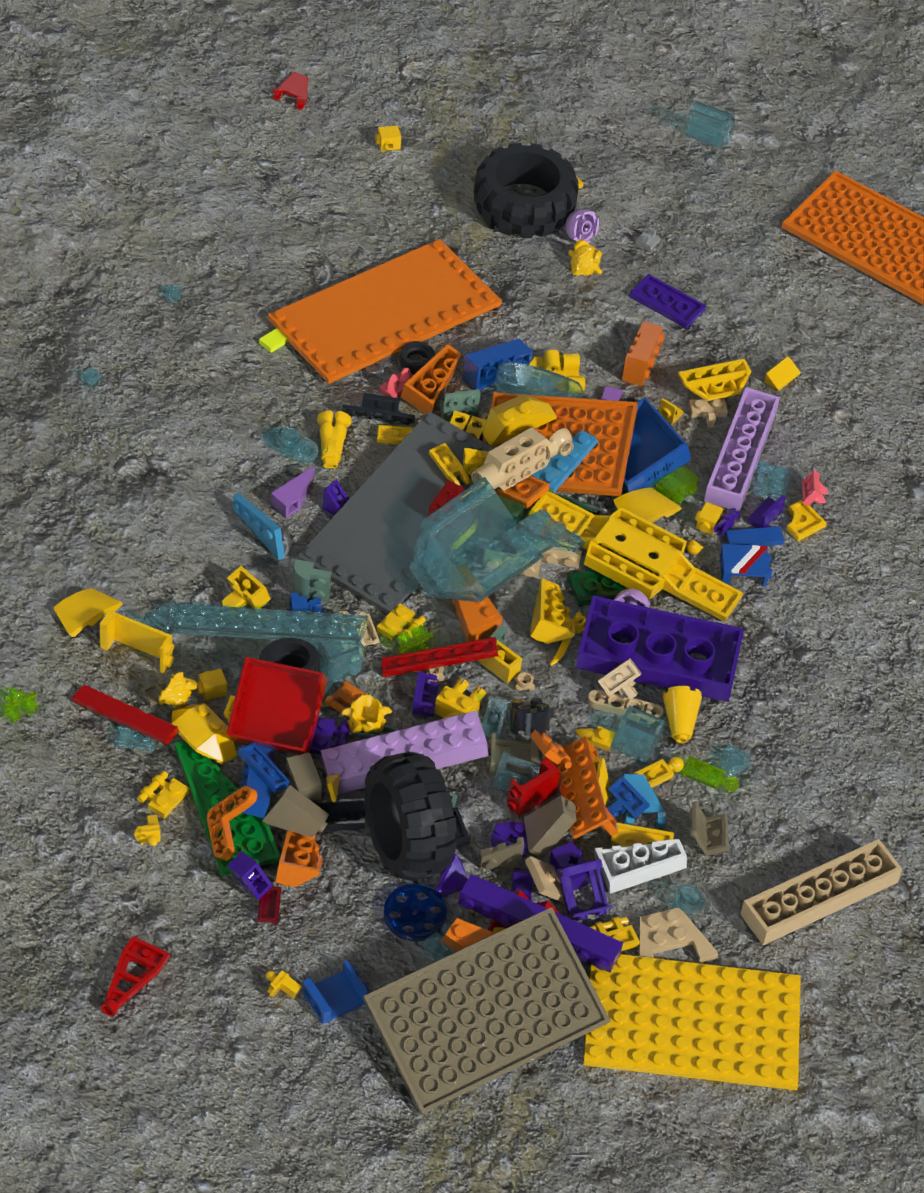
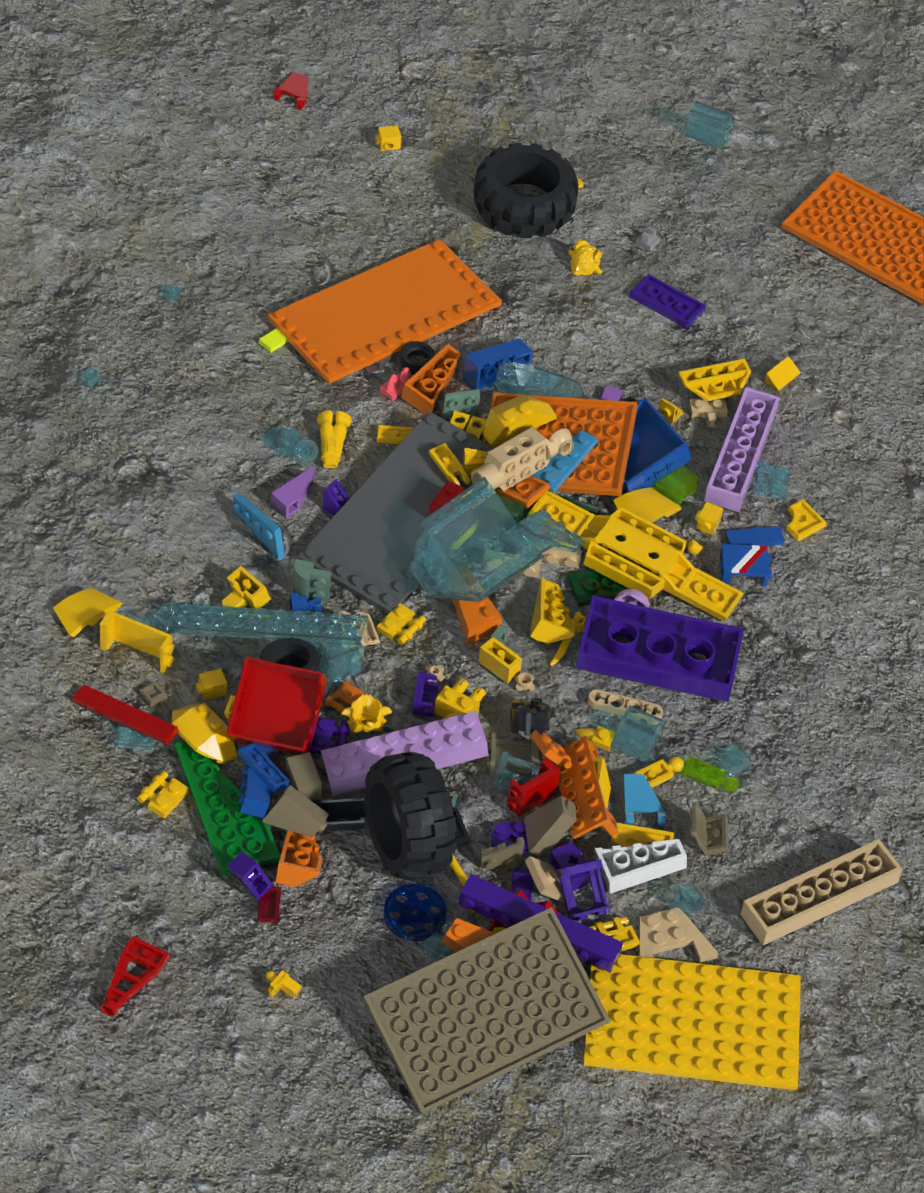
clear neon green hips [0,687,38,723] -> none
yellow piece [134,815,161,846] -> none
yellow hair [158,672,198,708] -> none
orange beam [207,786,257,861] -> none
blue panel [302,960,369,1024] -> none
yellow slope [326,774,340,802] -> none
black bracket [342,393,415,425] -> none
red tile [381,637,499,677] -> none
clear neon green hips [396,624,434,655] -> none
dark purple slope [435,854,468,897] -> none
clear light blue slope [482,694,512,739] -> none
yellow panel [528,350,585,392] -> none
lavender cylinder [565,209,599,243] -> none
tan hinge [598,658,642,700] -> none
blue hinge [607,776,650,819] -> none
orange wedge [622,321,665,387] -> none
yellow cone [663,686,702,743] -> none
dark purple pin [714,508,740,536] -> none
dark purple panel [747,495,786,528] -> none
coral tile [802,470,828,506] -> none

